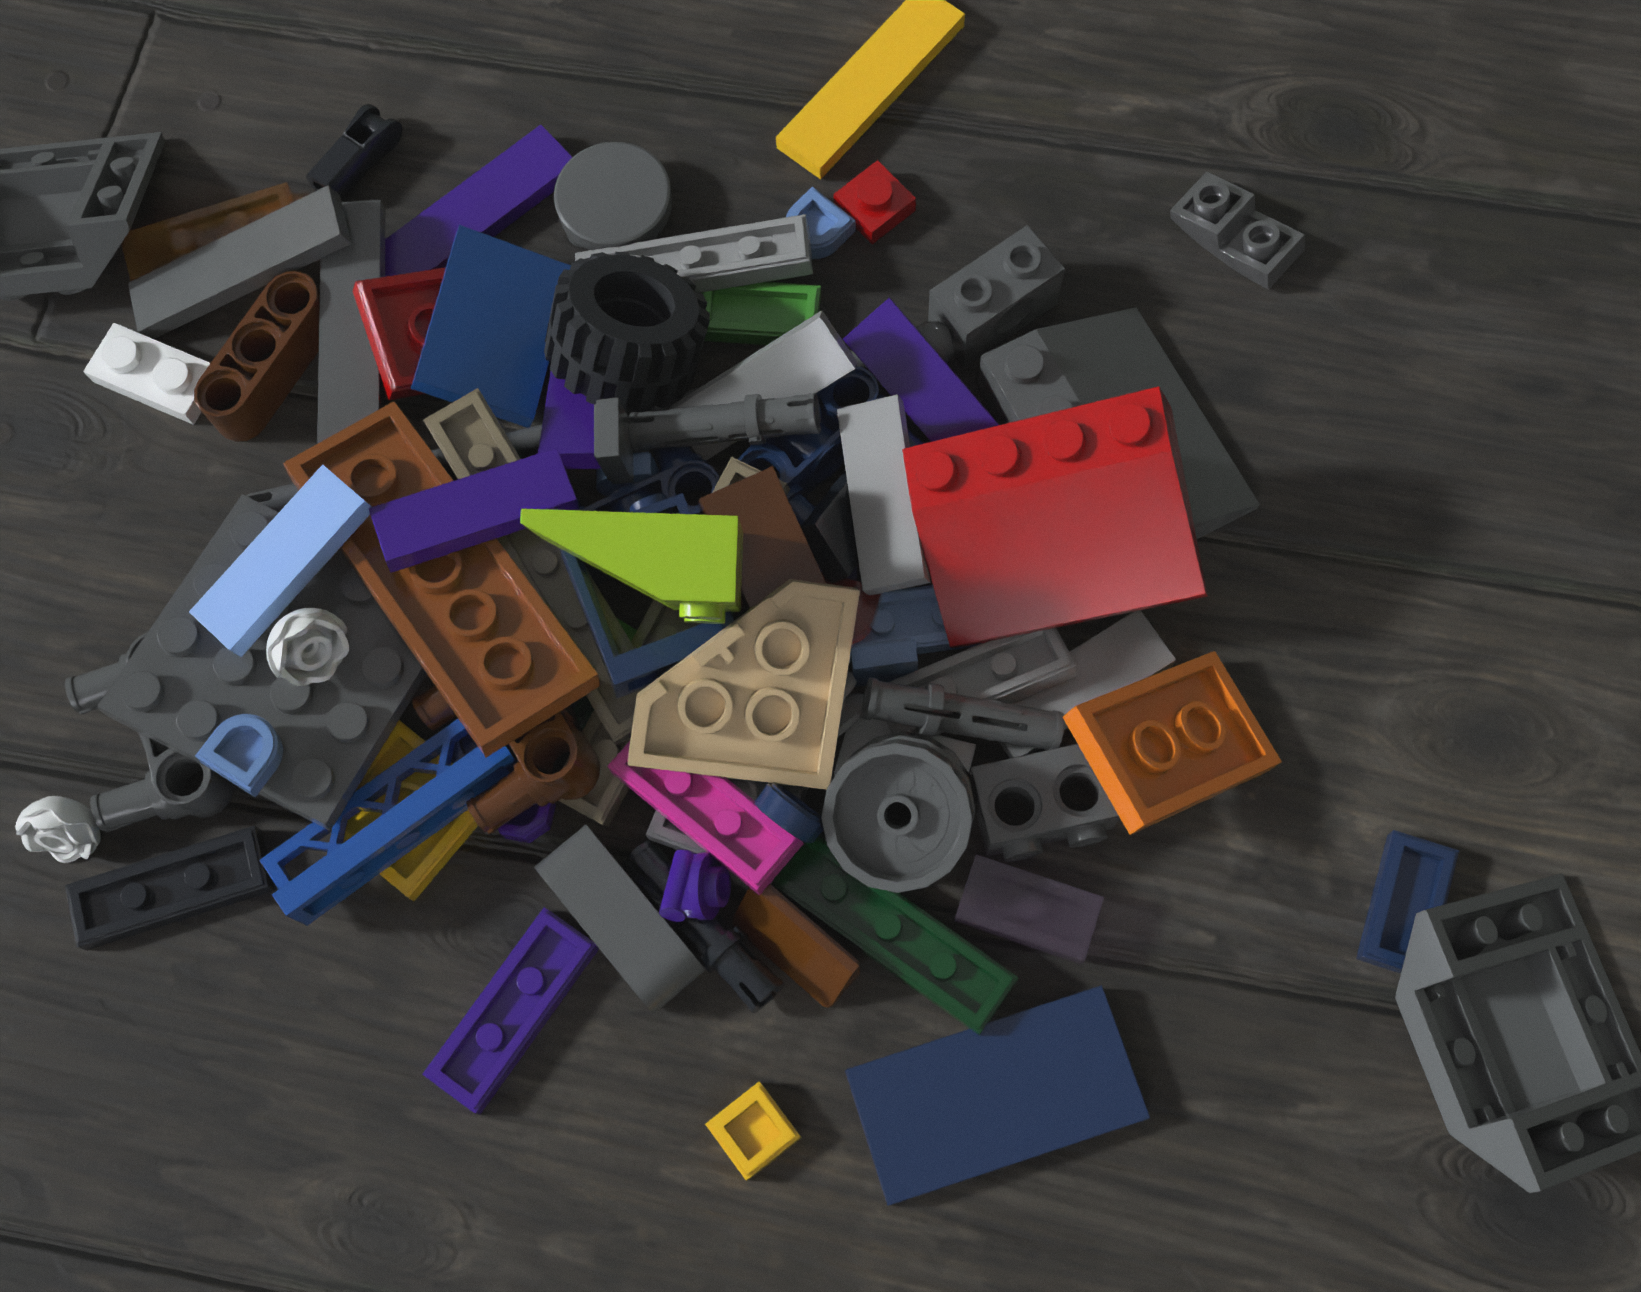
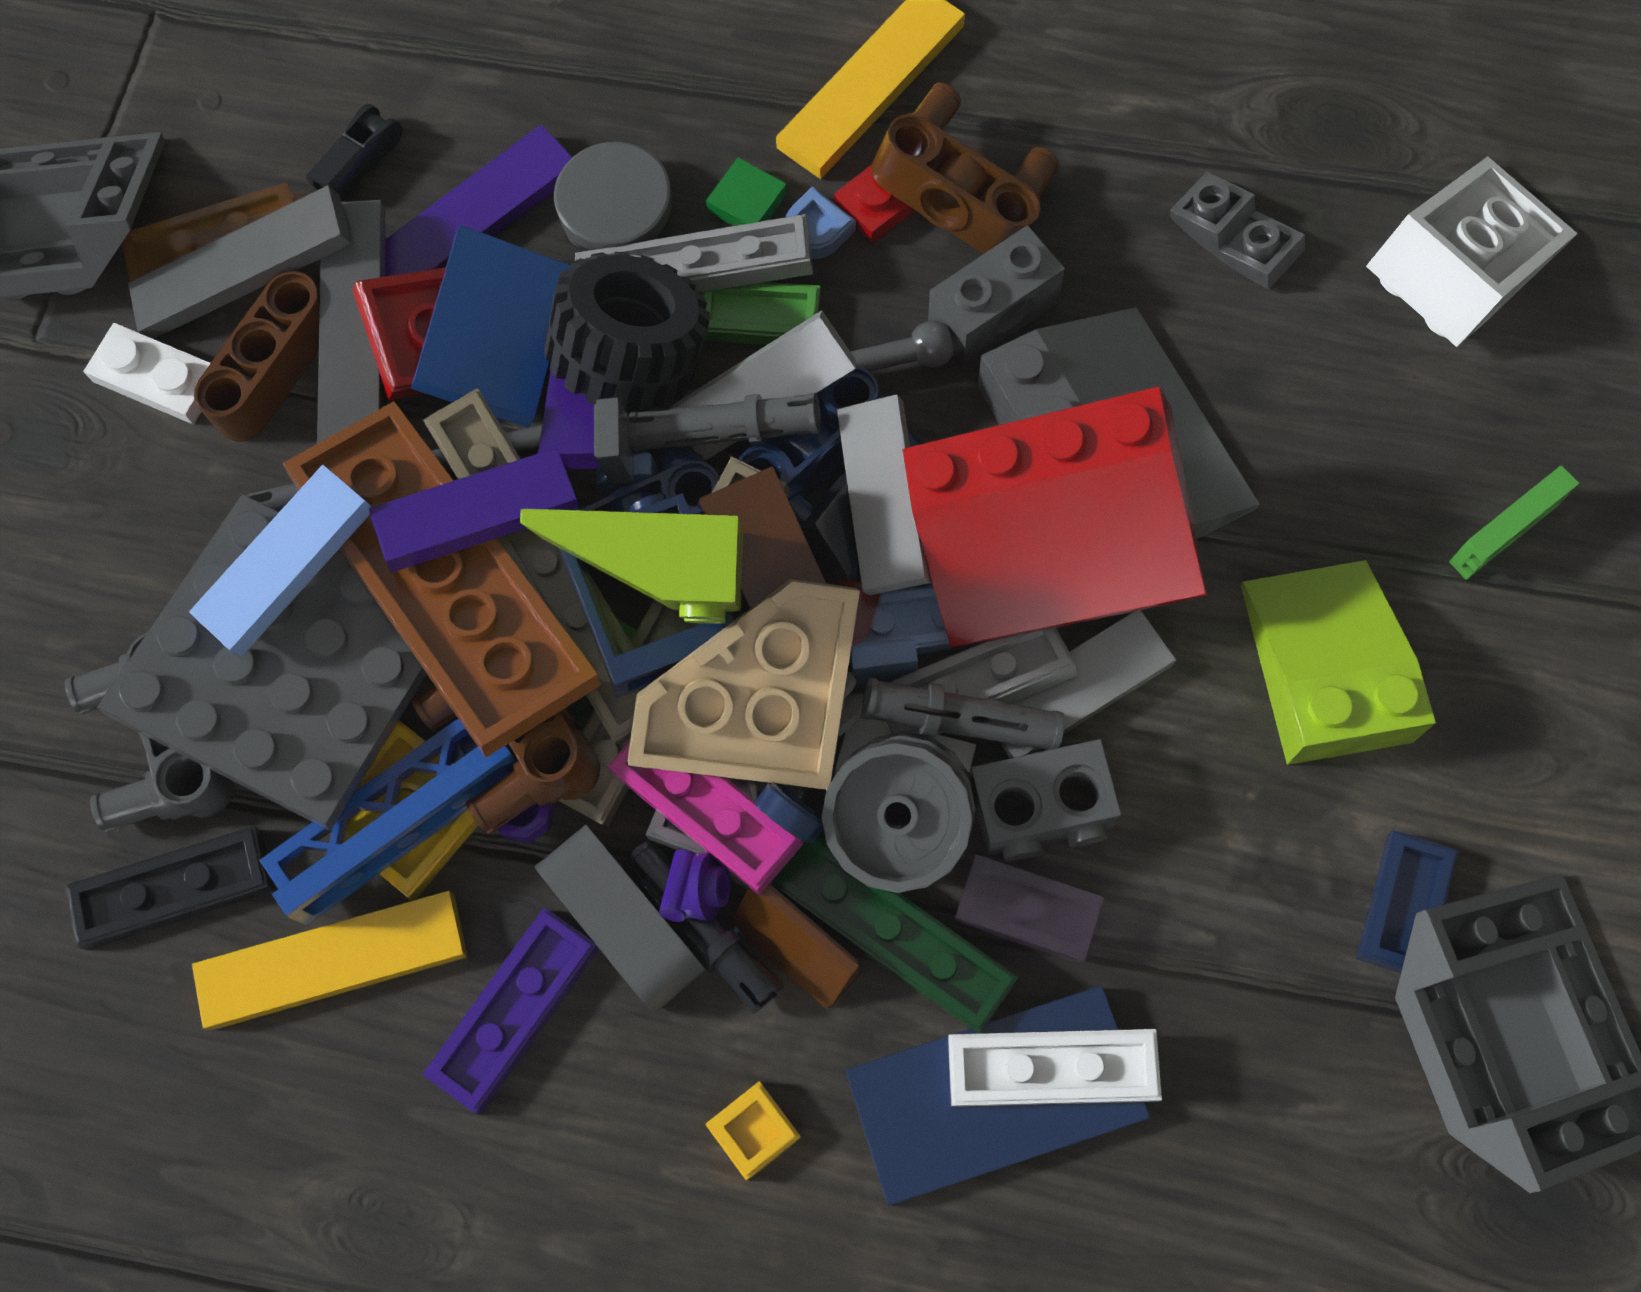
white plate [15,796,101,863] -> none
medium blue tile [195,714,283,797] -> none
white plate [266,608,349,686] -> none
dark purple tile [843,297,1000,442] -> none
orange plate [1063,651,1282,835] -> none
none -> yellow tile [192,891,468,1031]
none -> green tile [706,157,787,226]
none -> reddish brown piece [871,83,1059,254]
none -> white tile [948,1029,1162,1107]
none -> lime slope [1241,560,1436,765]
none -> white slope [1366,156,1578,347]
none -> bright green tile [1449,465,1580,580]

